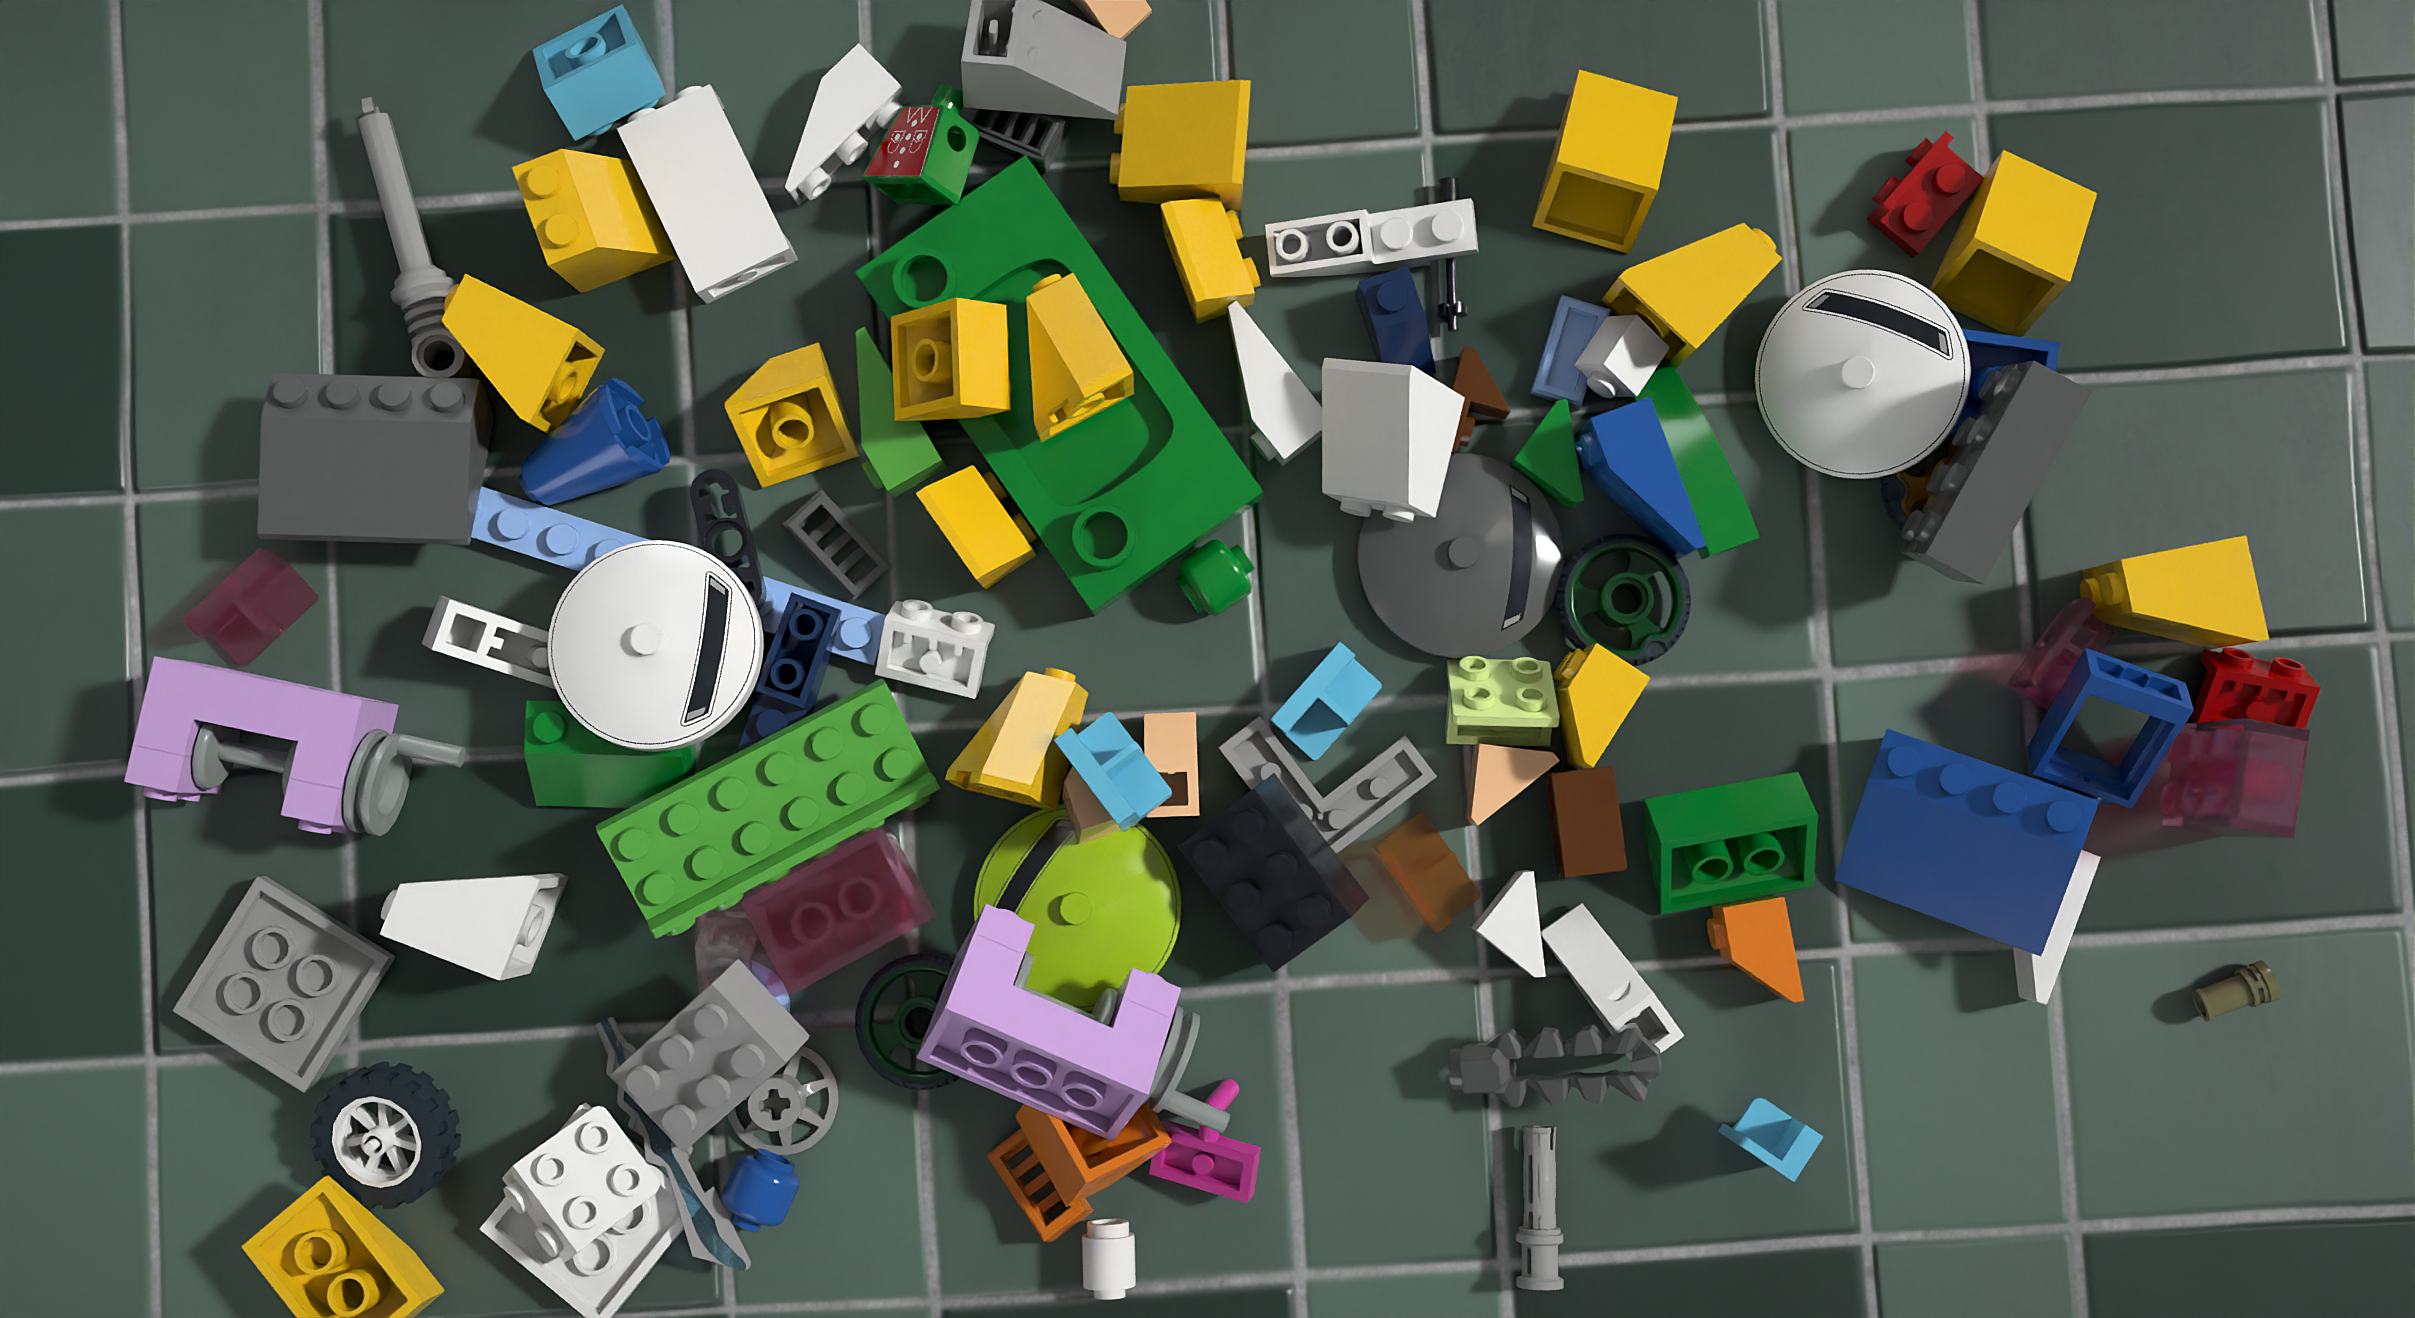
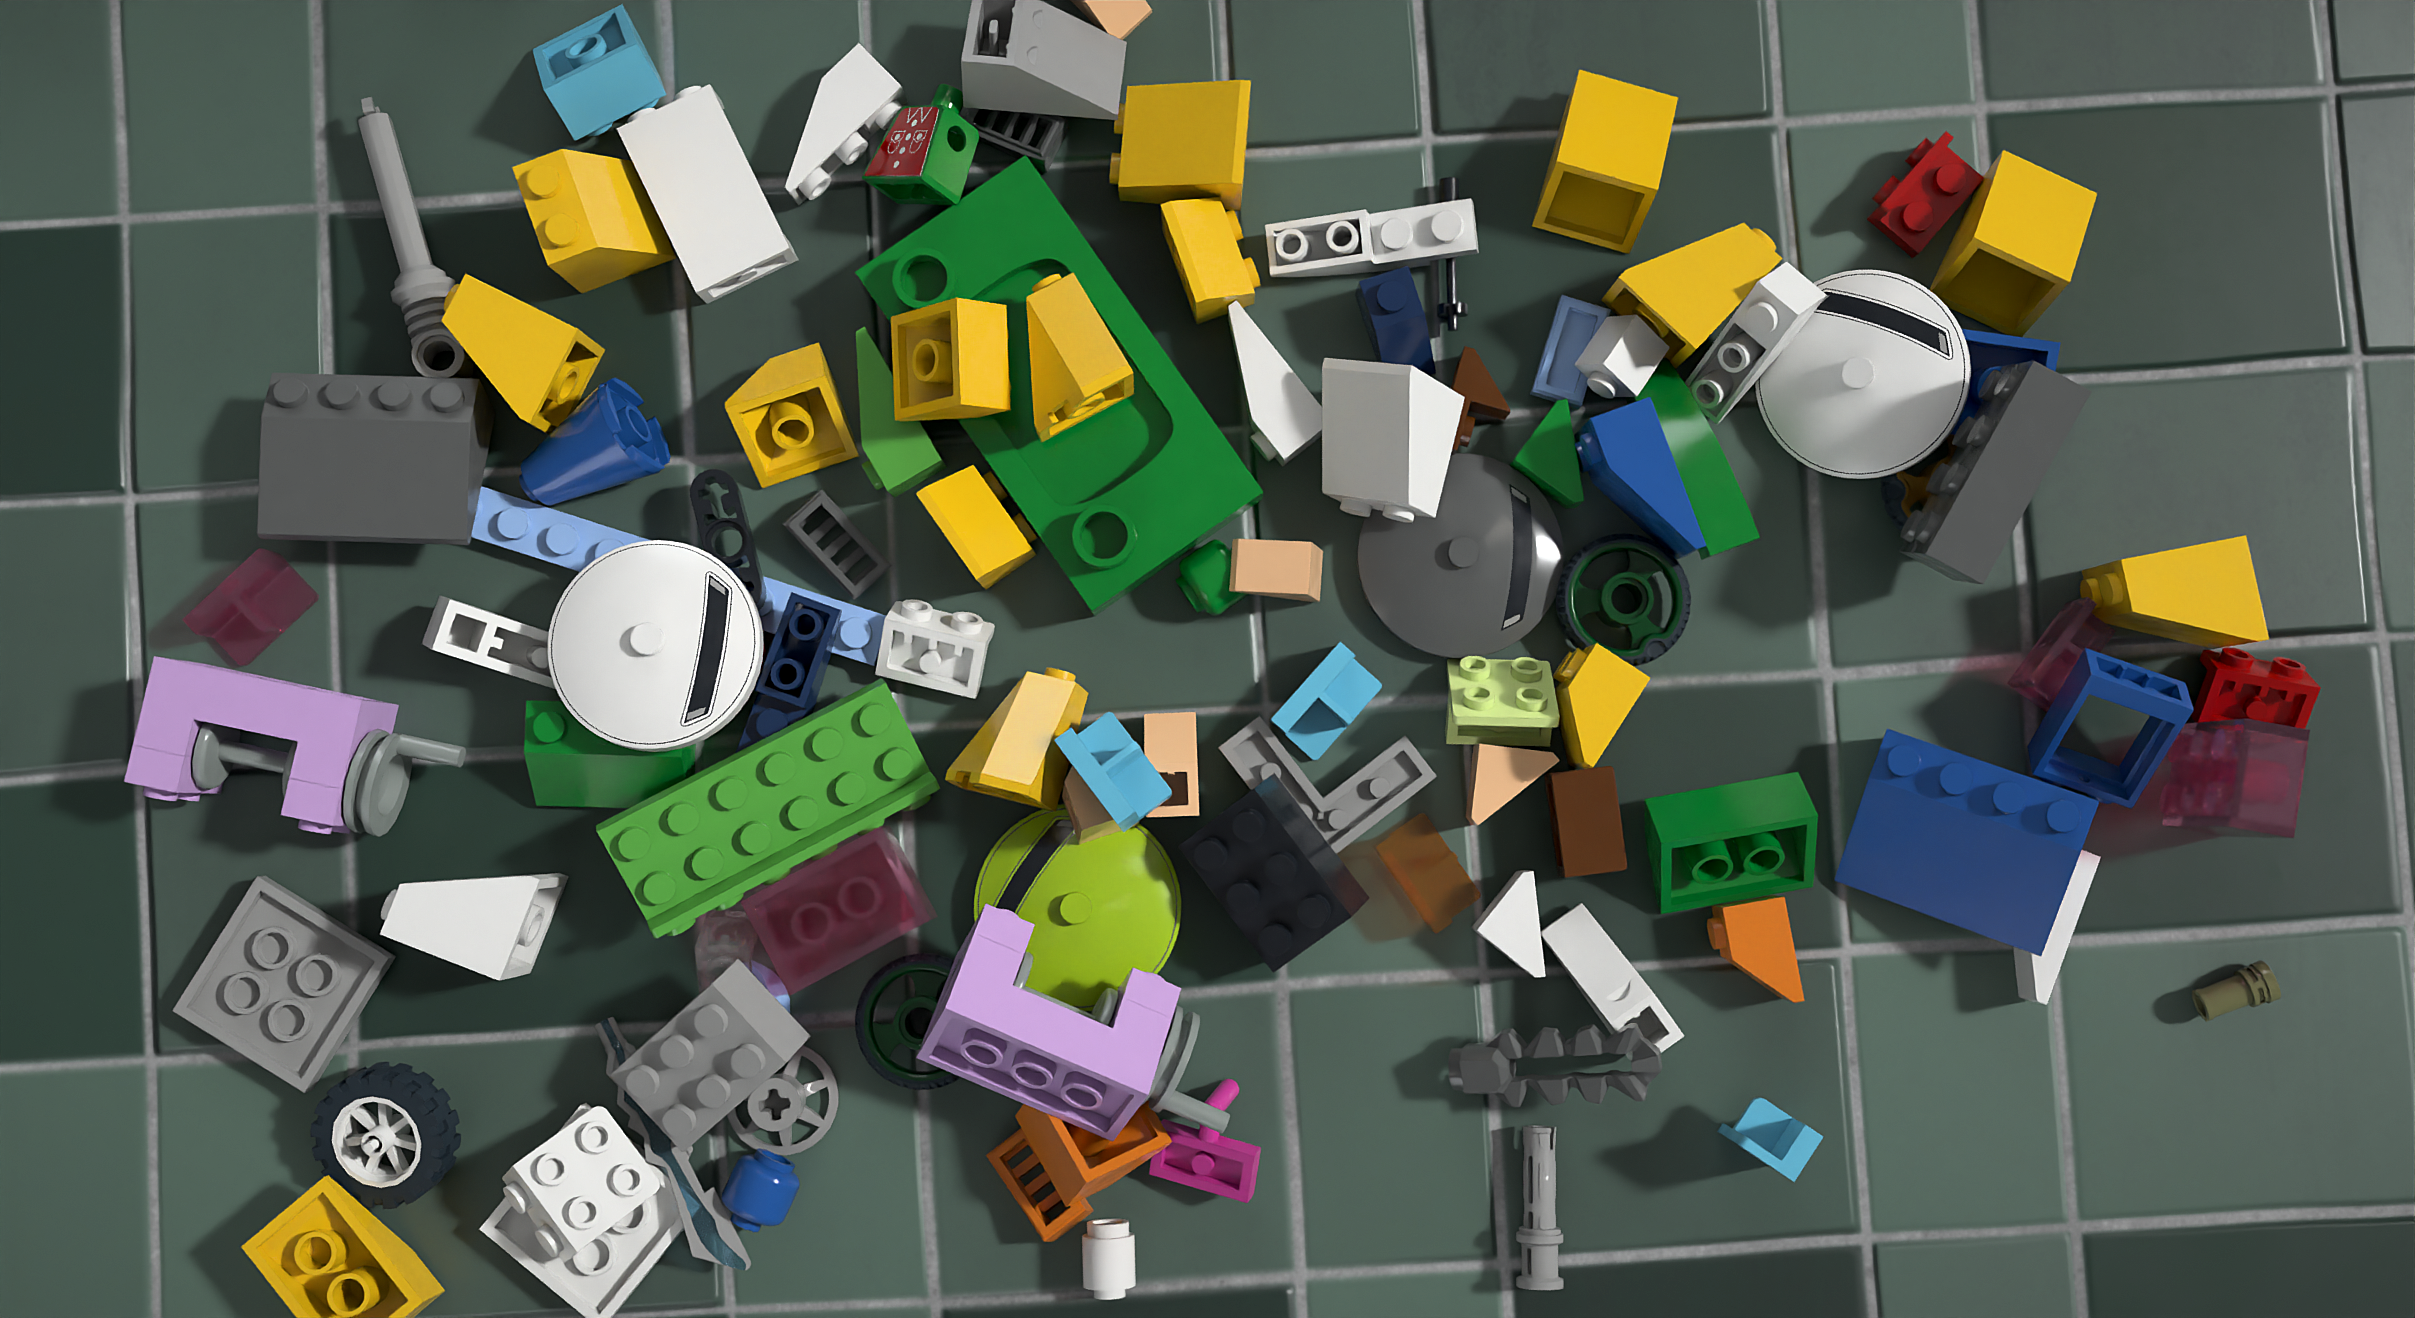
none -> light nougat slope [1229,539,1323,602]
none -> white slope [1685,262,1826,424]

